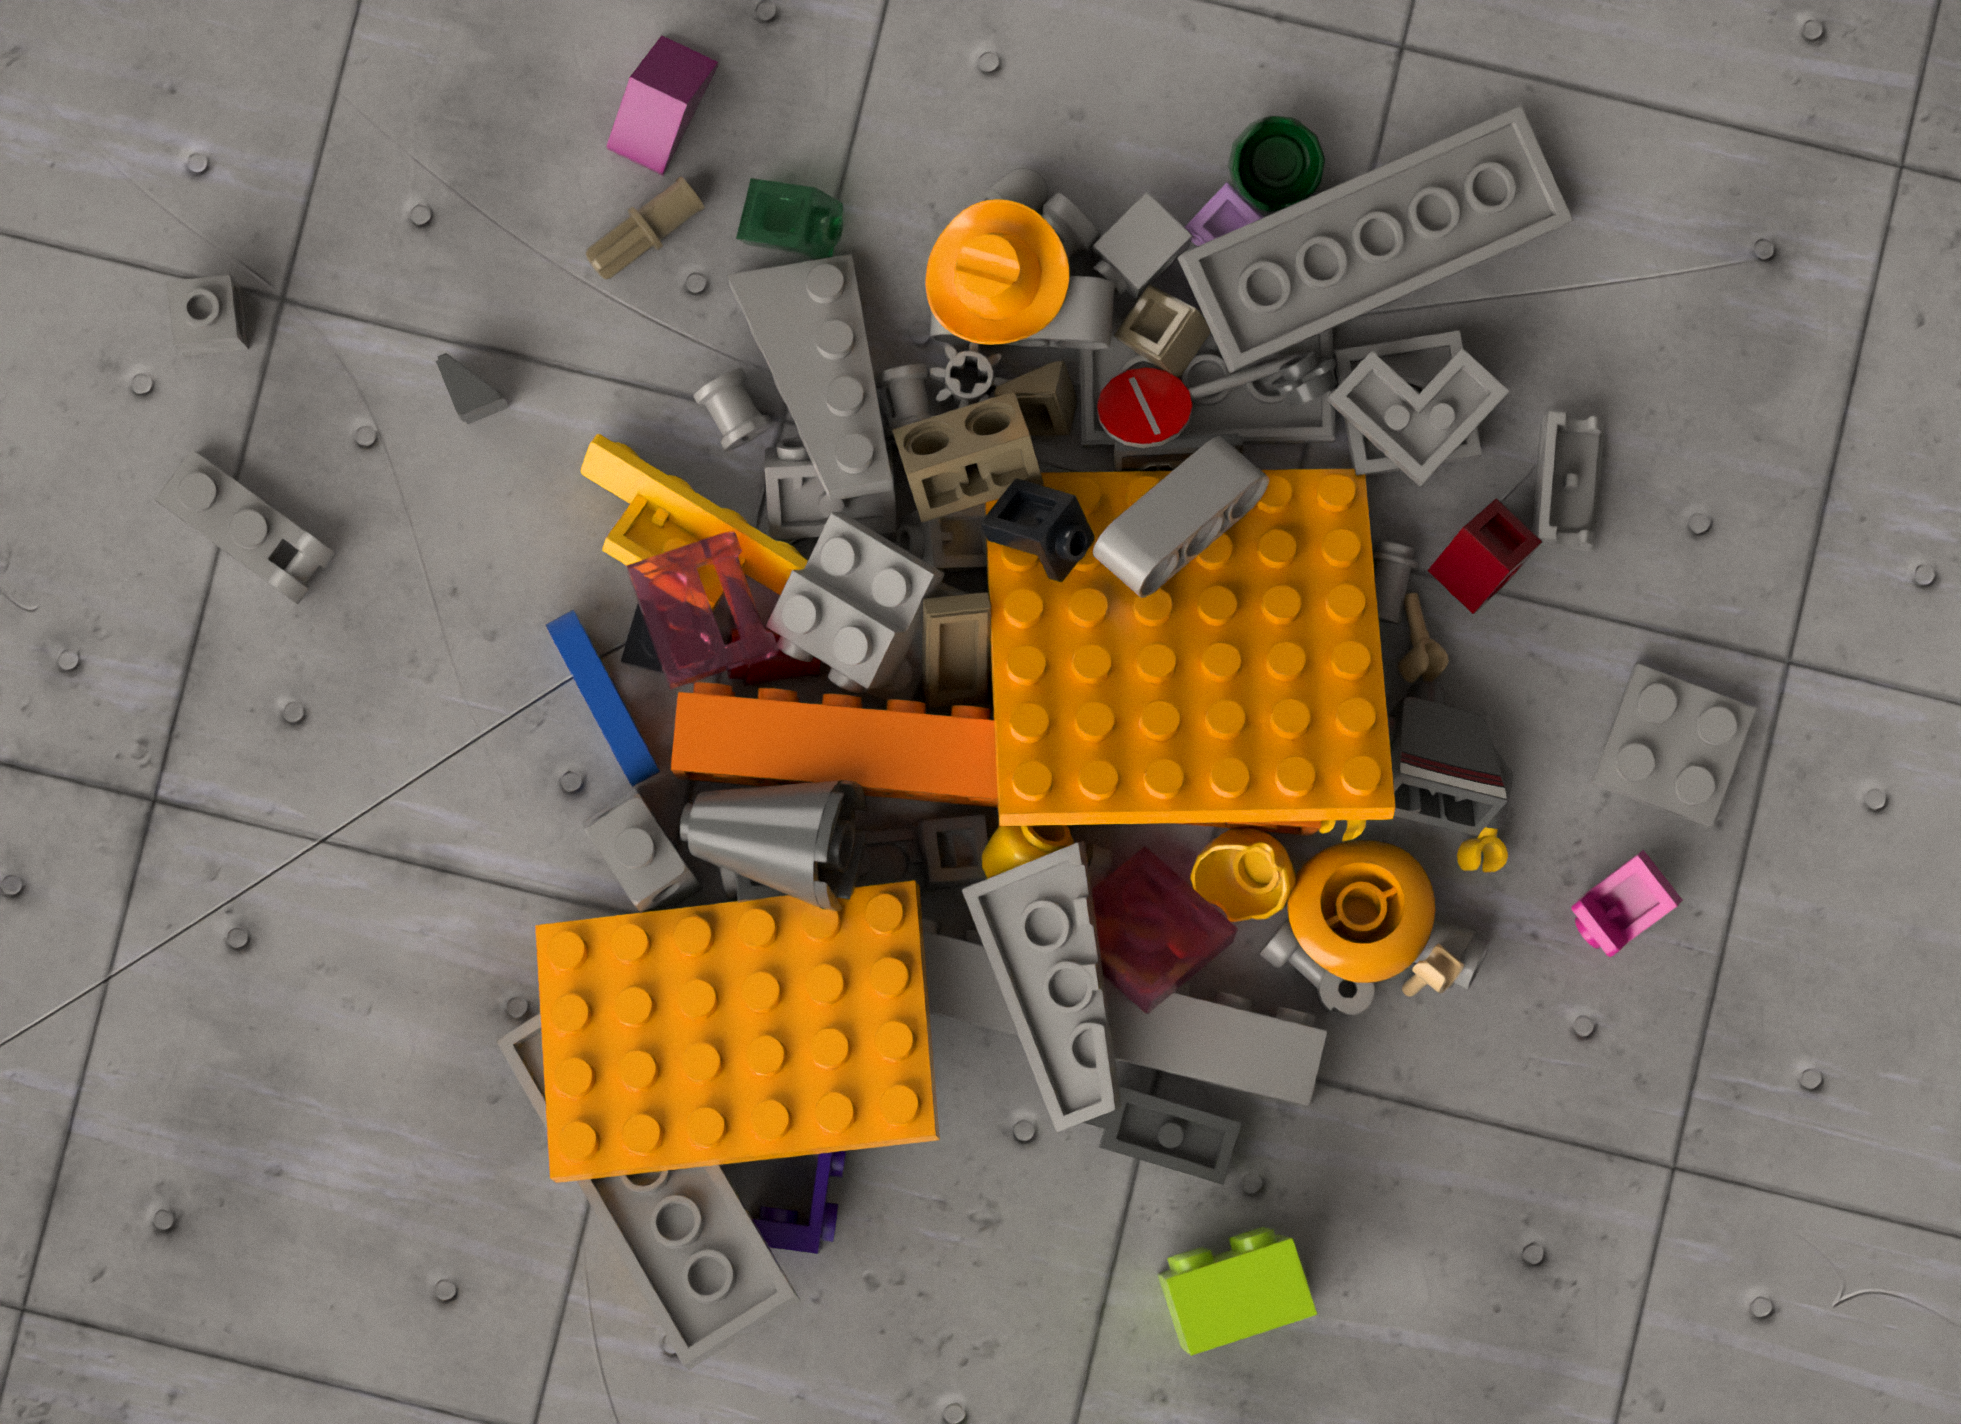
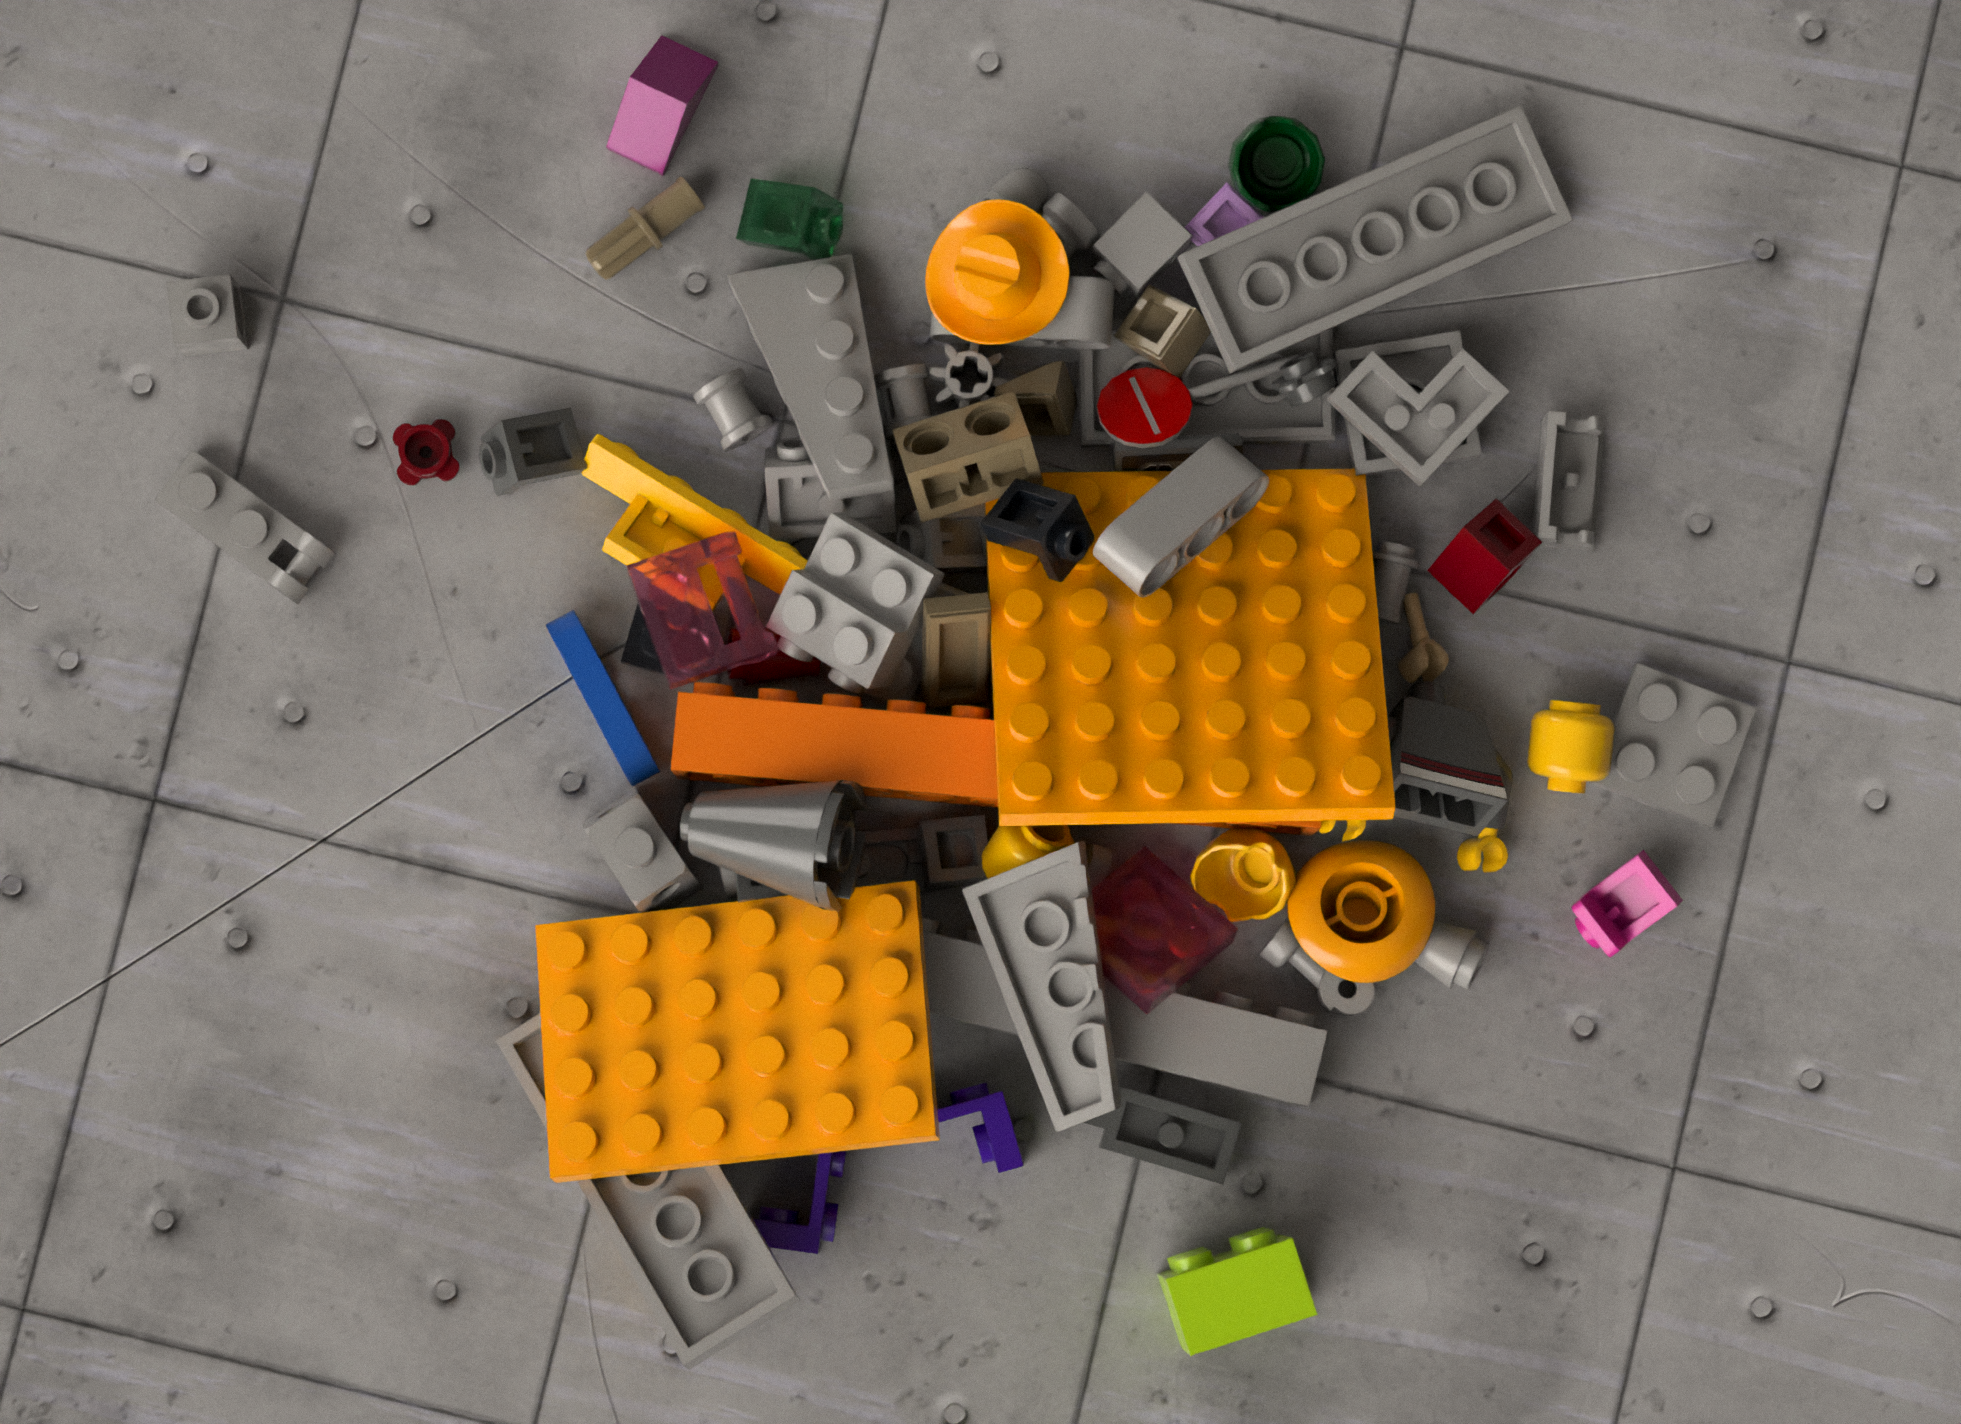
dark grey slope [436,353,509,424] -> none
tan hand [1402,943,1464,997] -> none
none -> dark red plate [393,419,460,486]
none -> dark grey bracket [479,408,587,496]
none -> dark purple bracket [938,1083,1024,1173]
none -> yellow head [1527,700,1615,793]

